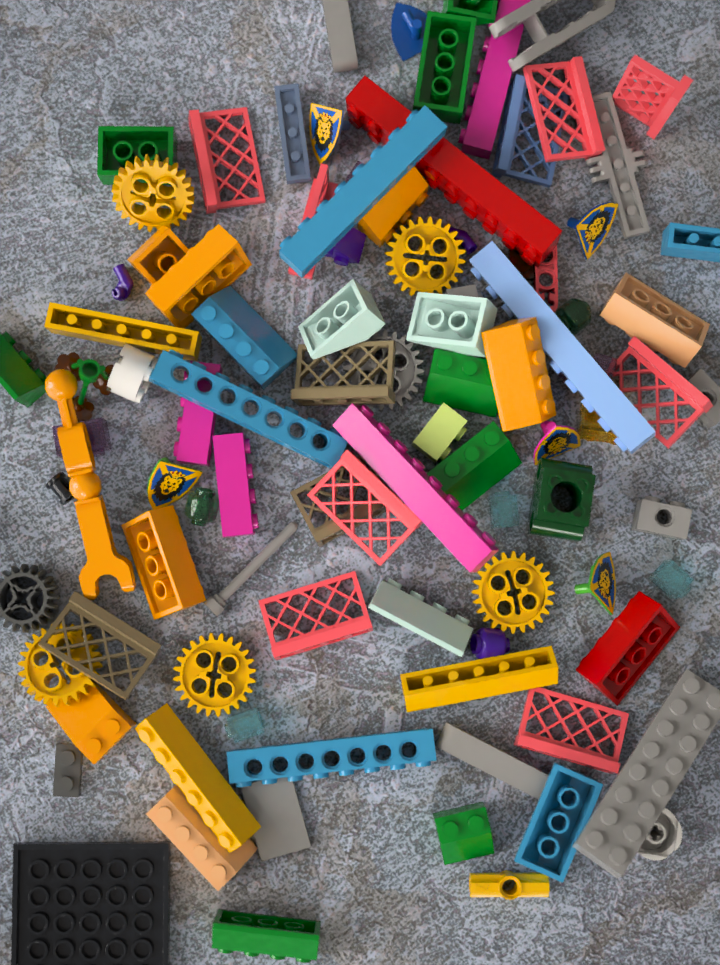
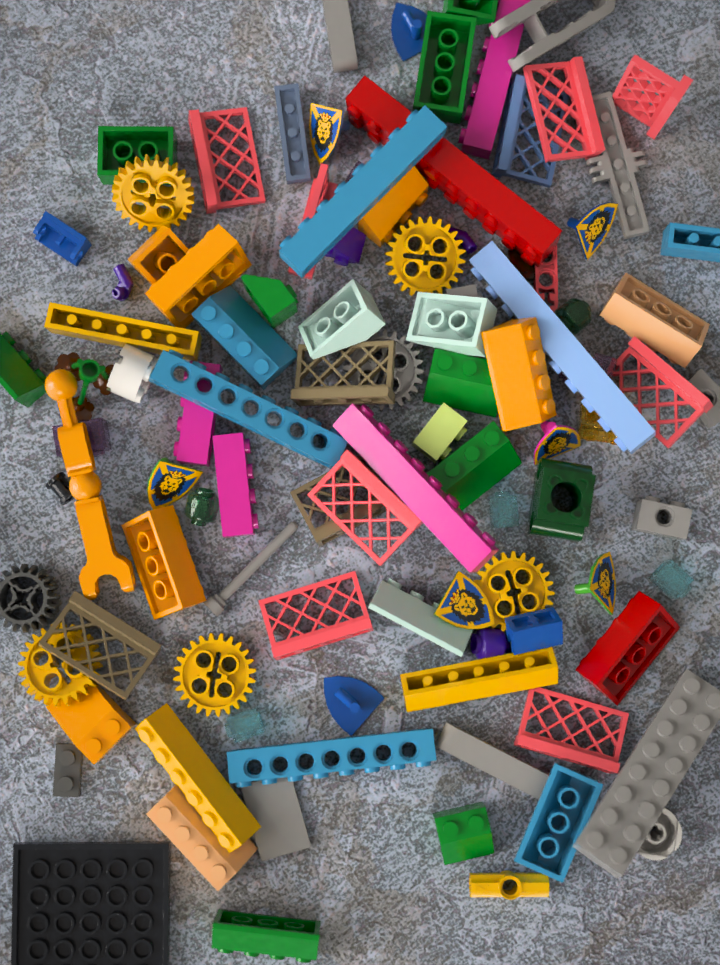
none -> blue hinge [33,211,92,267]
none -> green slope [241,274,298,329]
none -> blue shield [324,676,384,736]
none -> shield [434,571,495,629]
none -> blue hinge [504,607,563,655]

